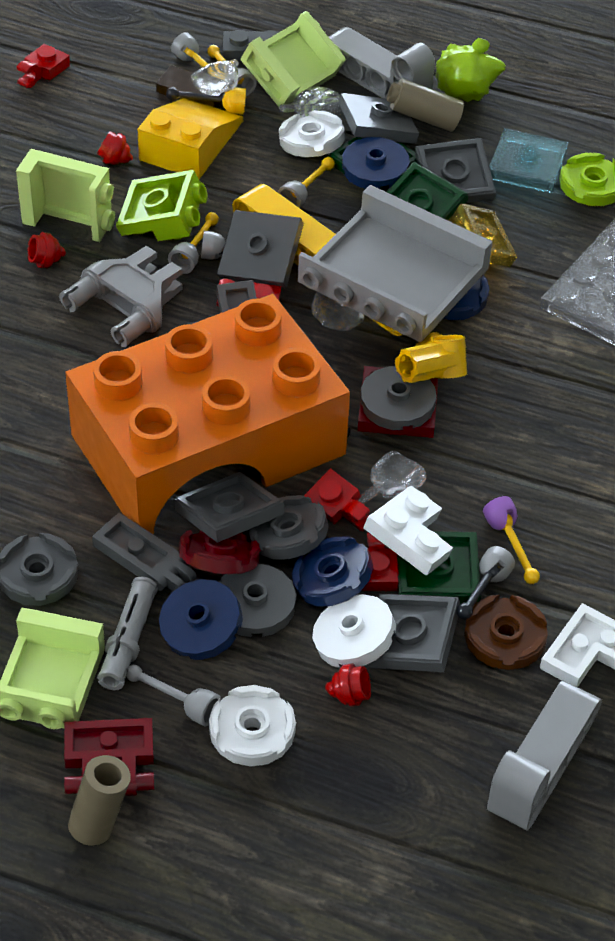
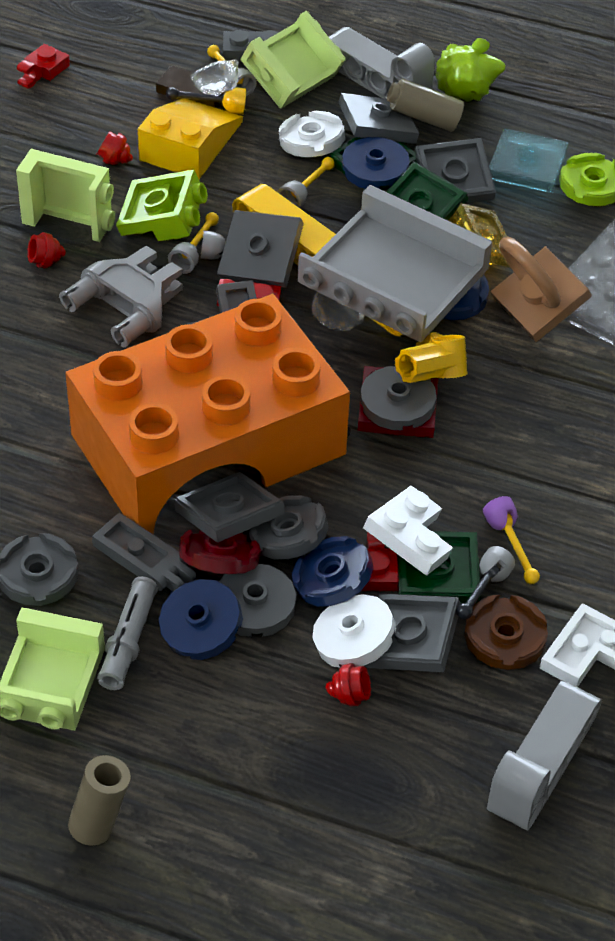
dark red plate [64,718,154,796] -> none
light grey hinge [126,665,221,726] -> none
light grey hinge [171,32,230,88] -> none
white plate [209,685,296,767] -> none
clear piece [279,87,342,117] -> none
red plate [304,468,370,532] -> none
clear piece [358,451,427,504] -> none
none -> medium nougat tile [490,236,592,342]

